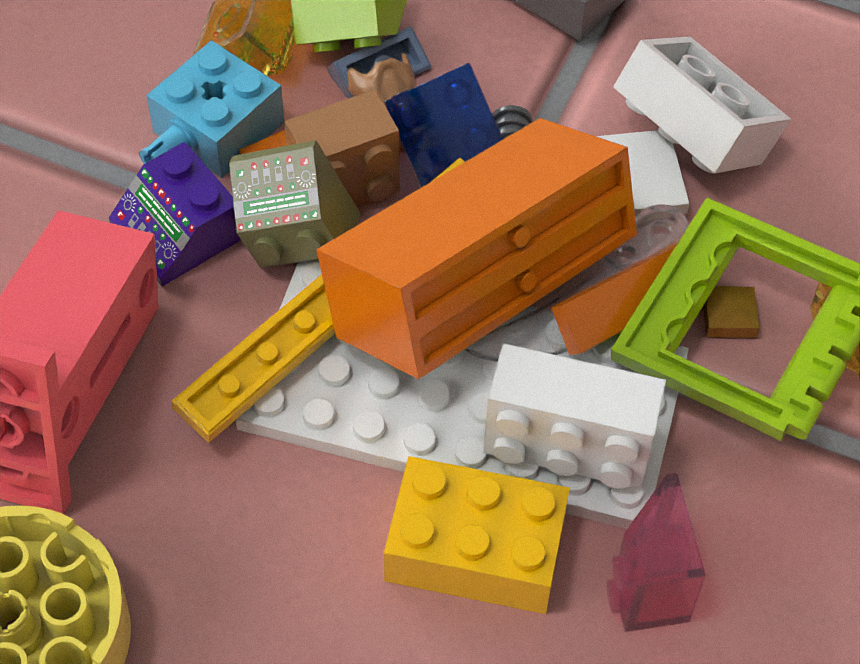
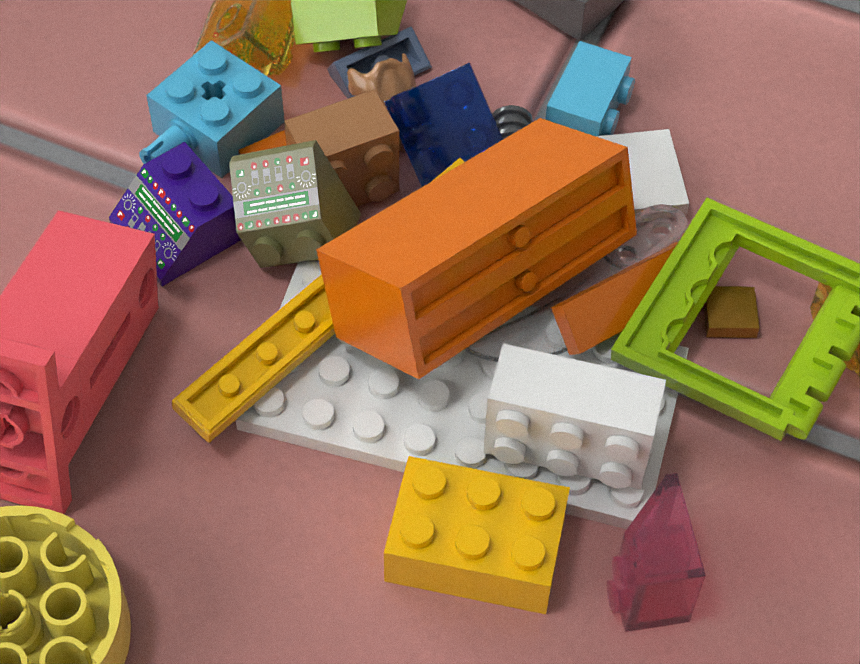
white brick [613,37,791,174] -> none
none -> medium azure brick [545,41,635,136]

